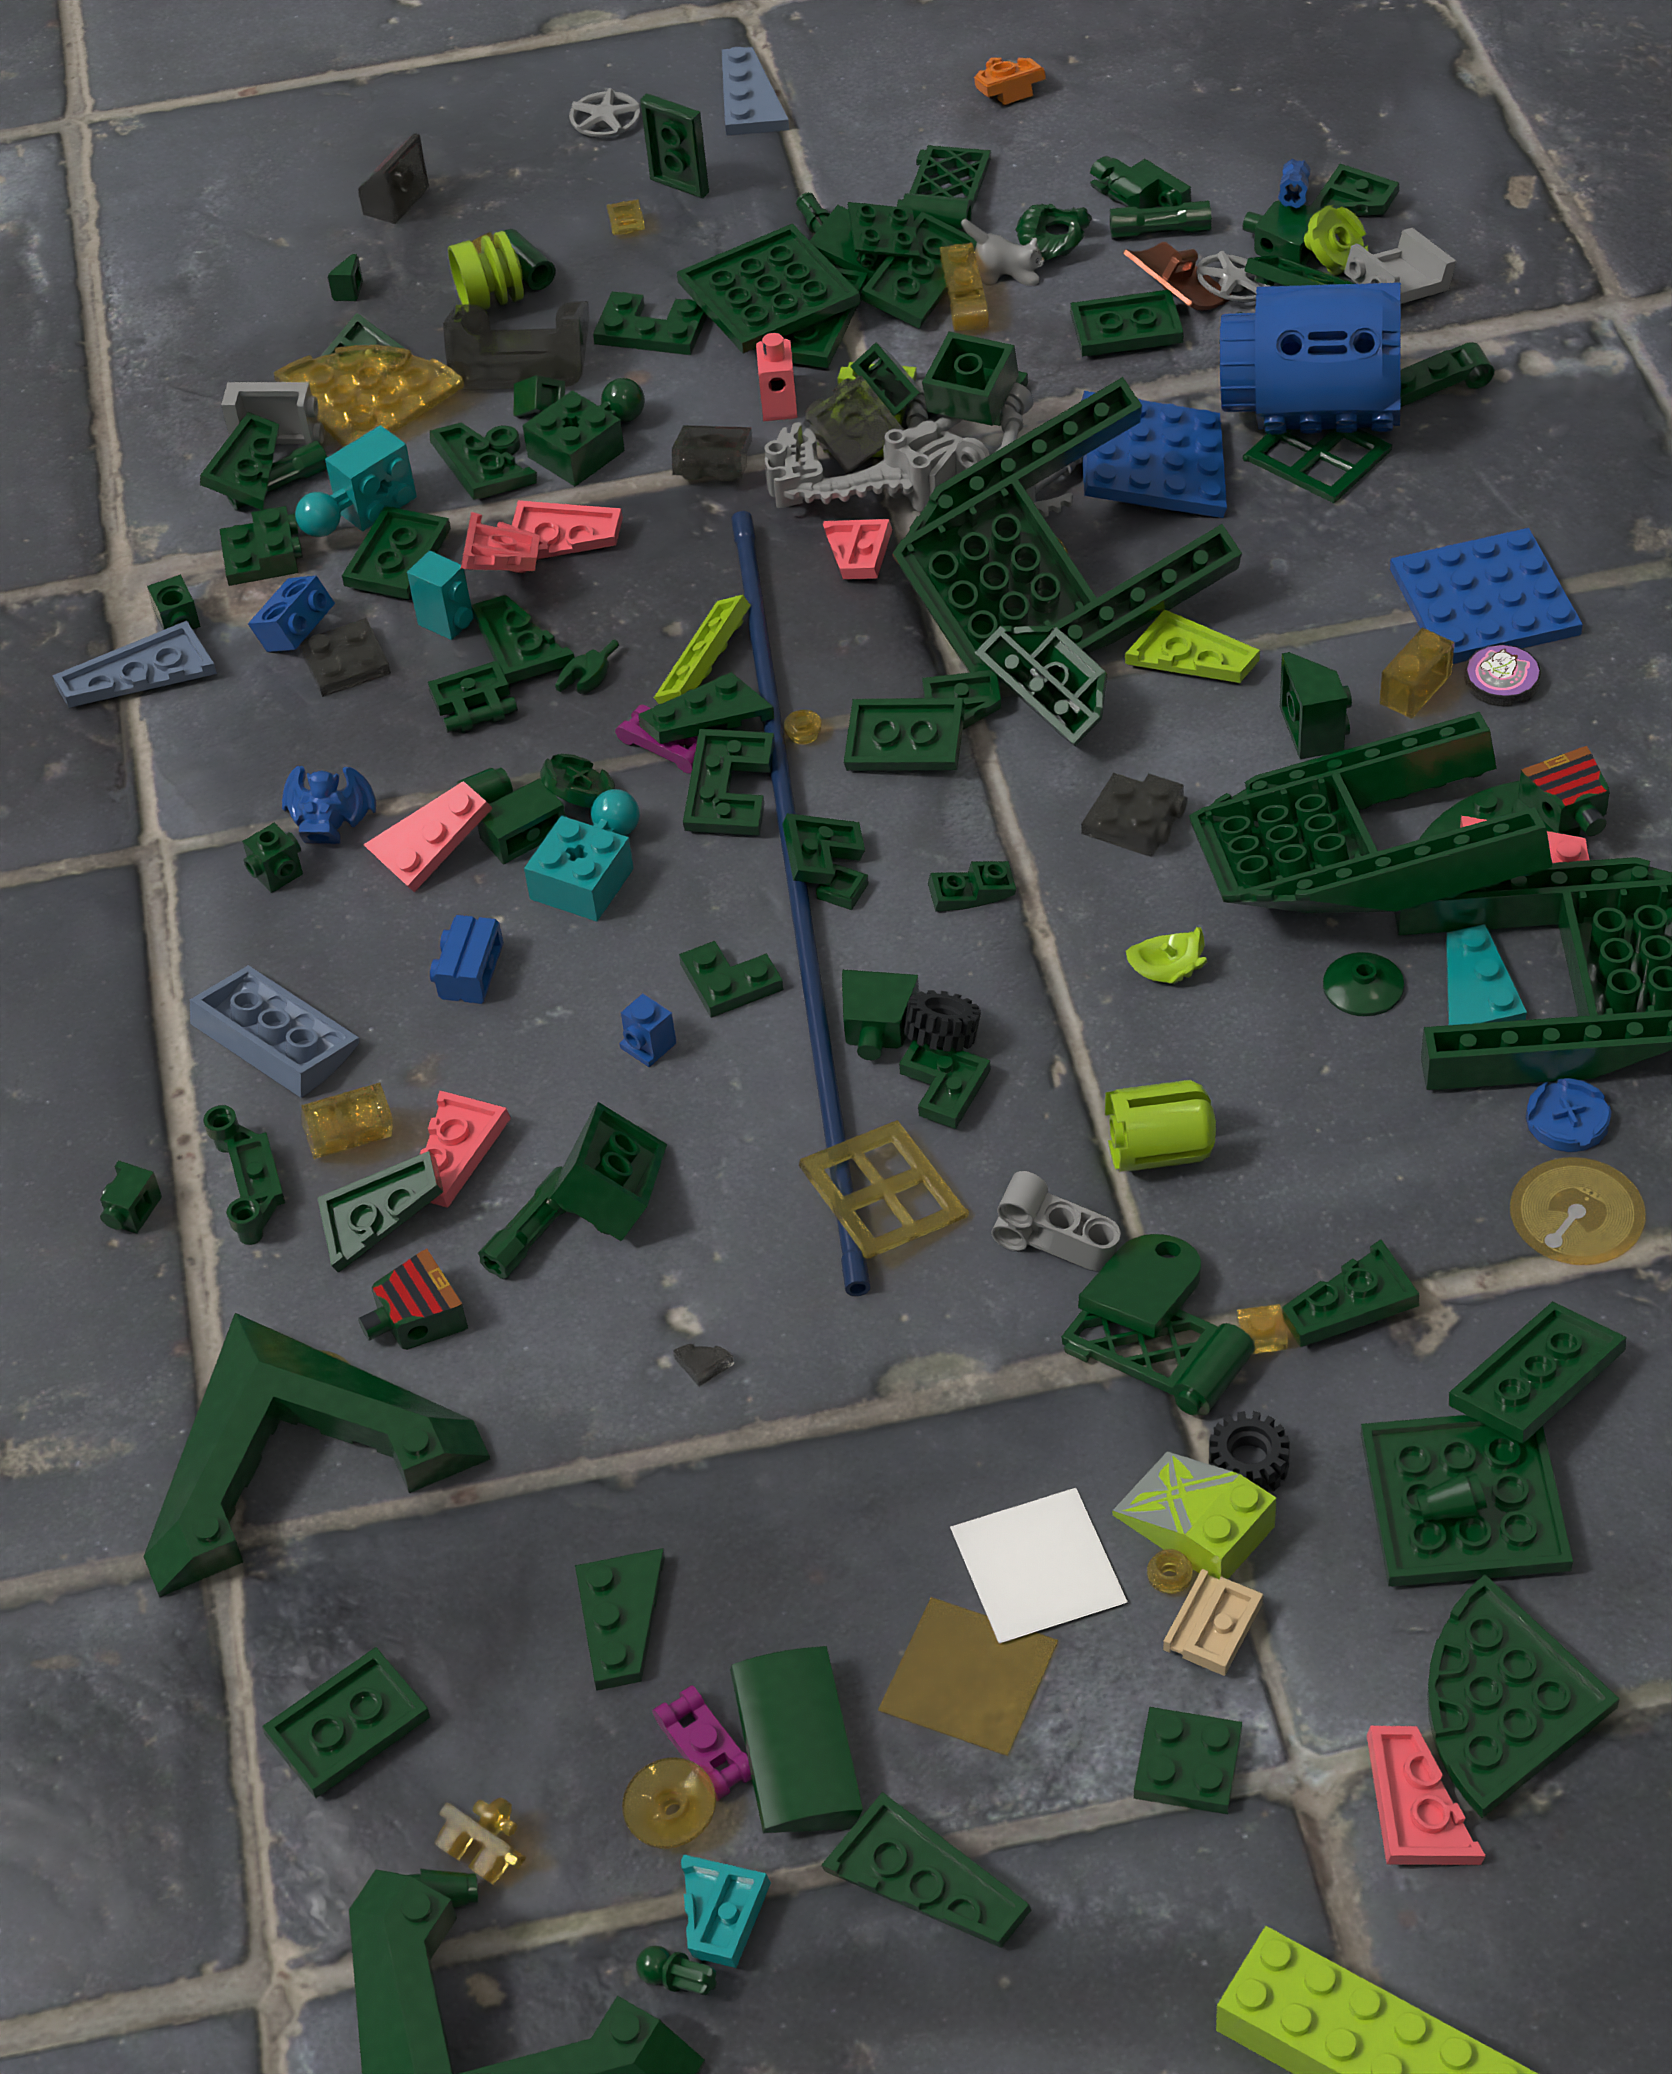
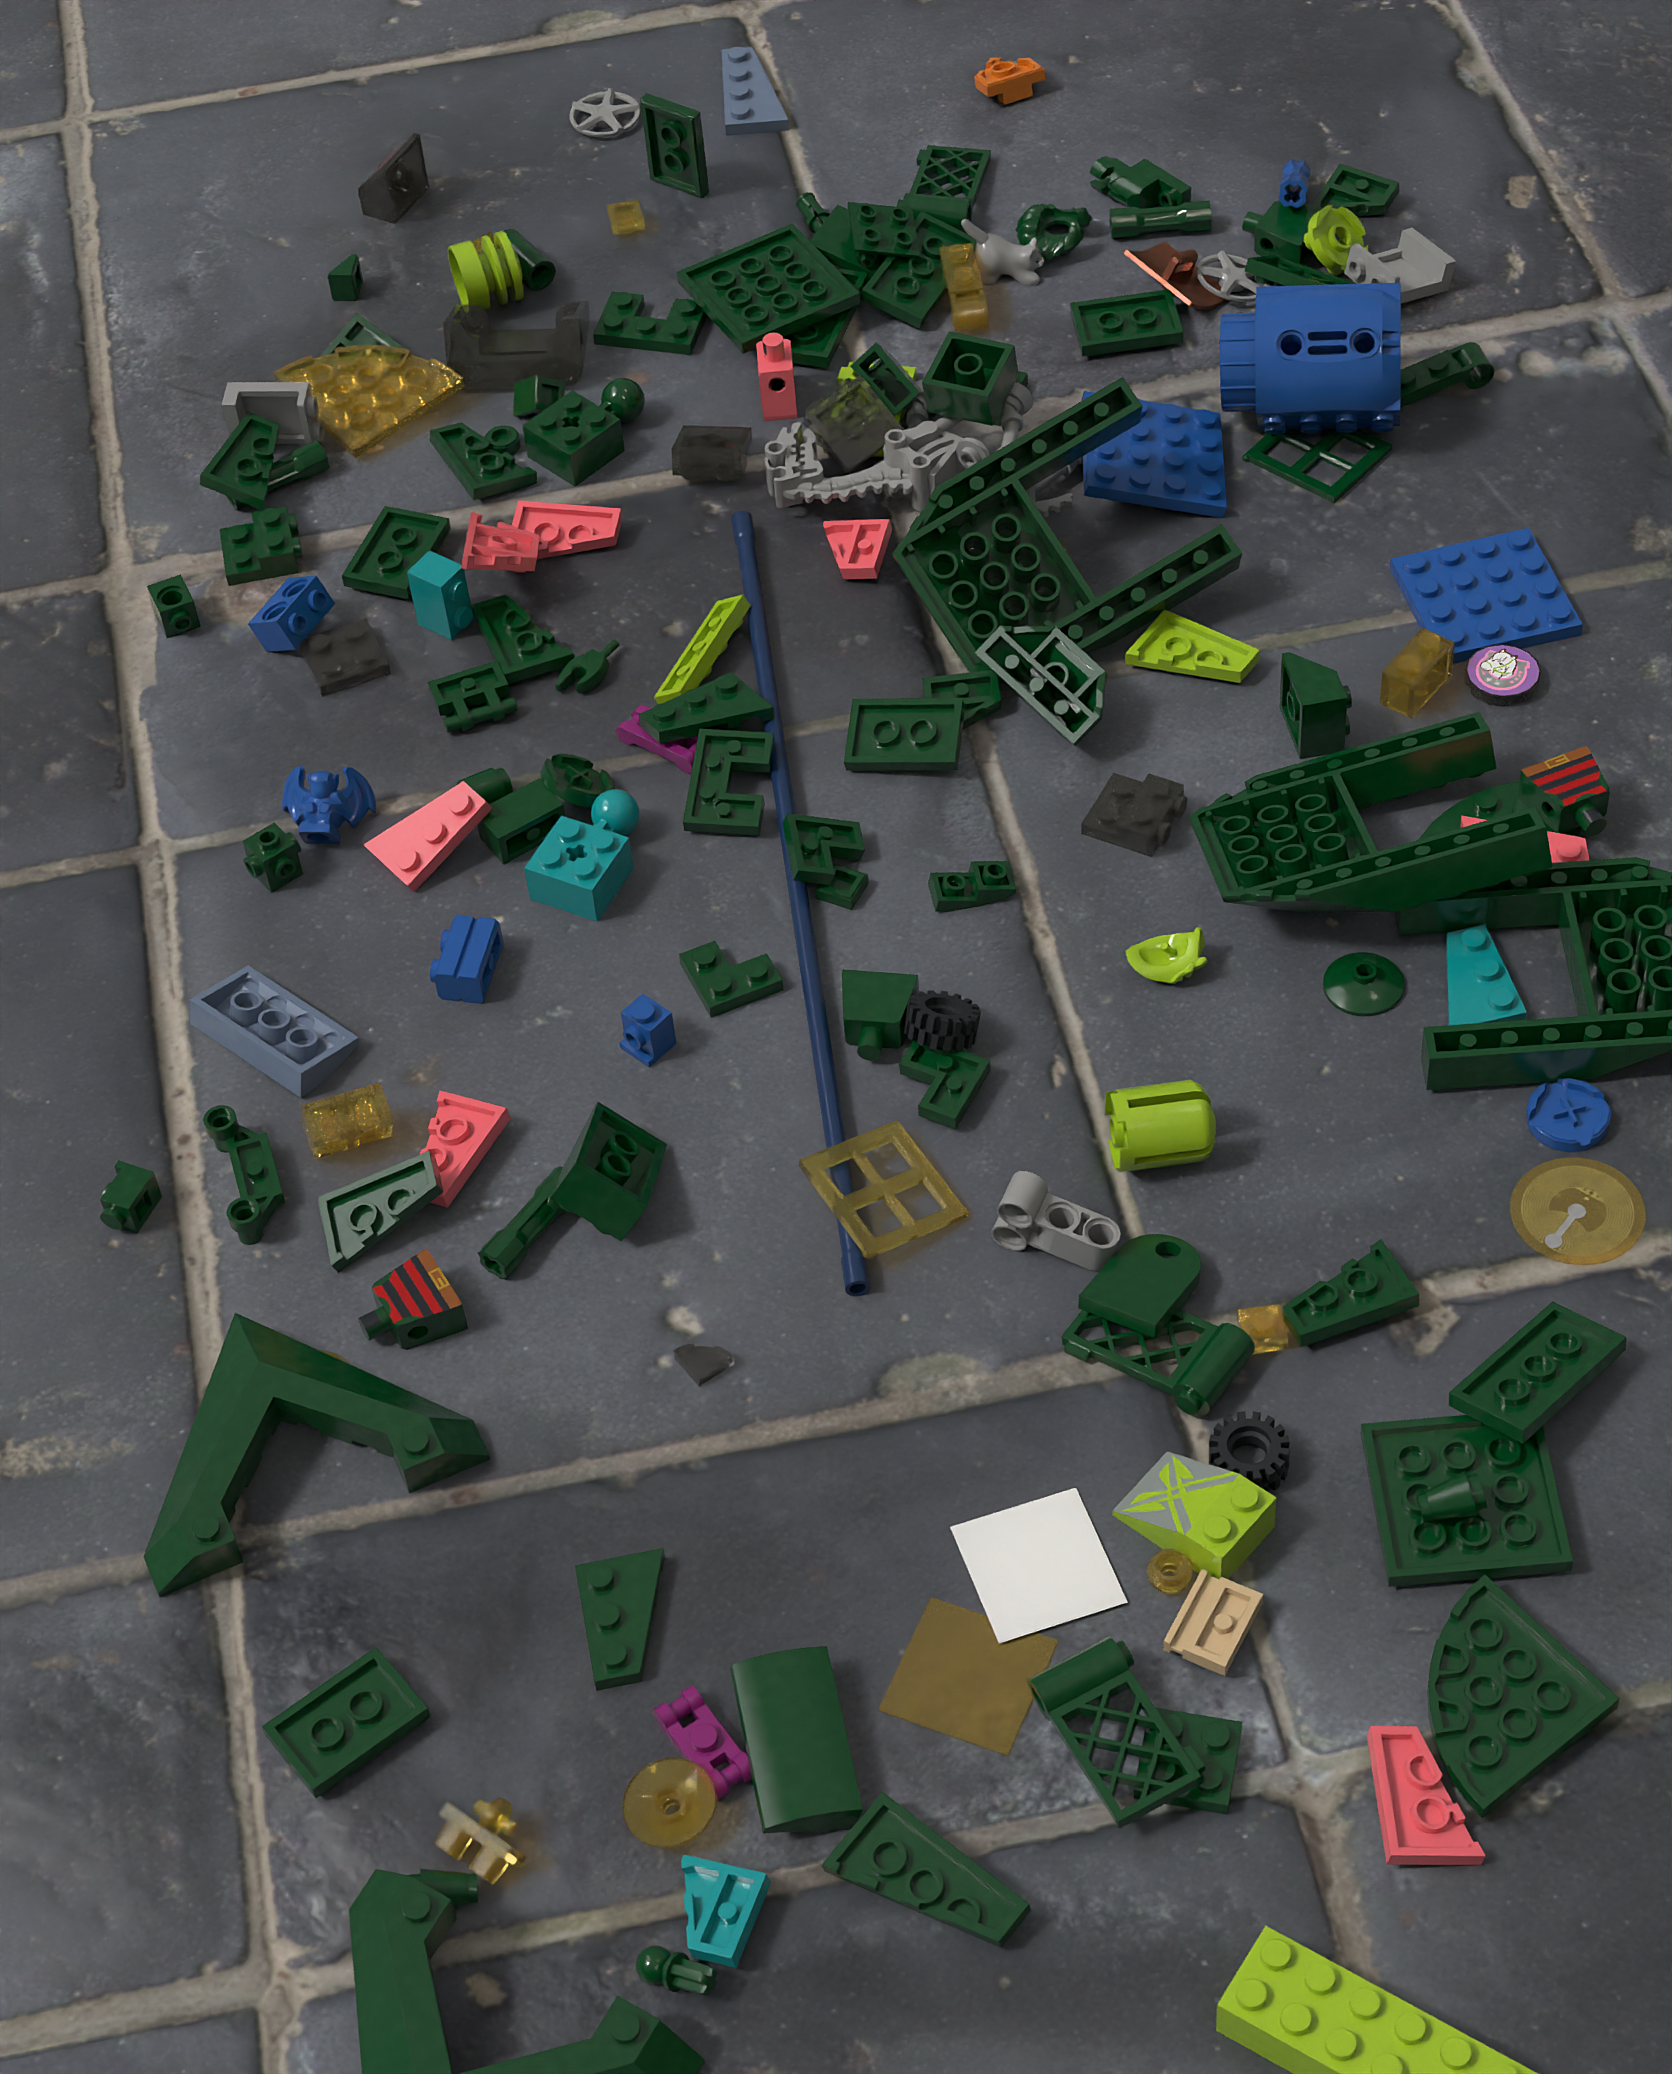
sand blue wing [53,621,217,708] -> none
teal brick [295,425,417,537] -> none
clear yellow plate [784,710,822,744] -> none
none -> dark green piece [1027,1636,1206,1829]

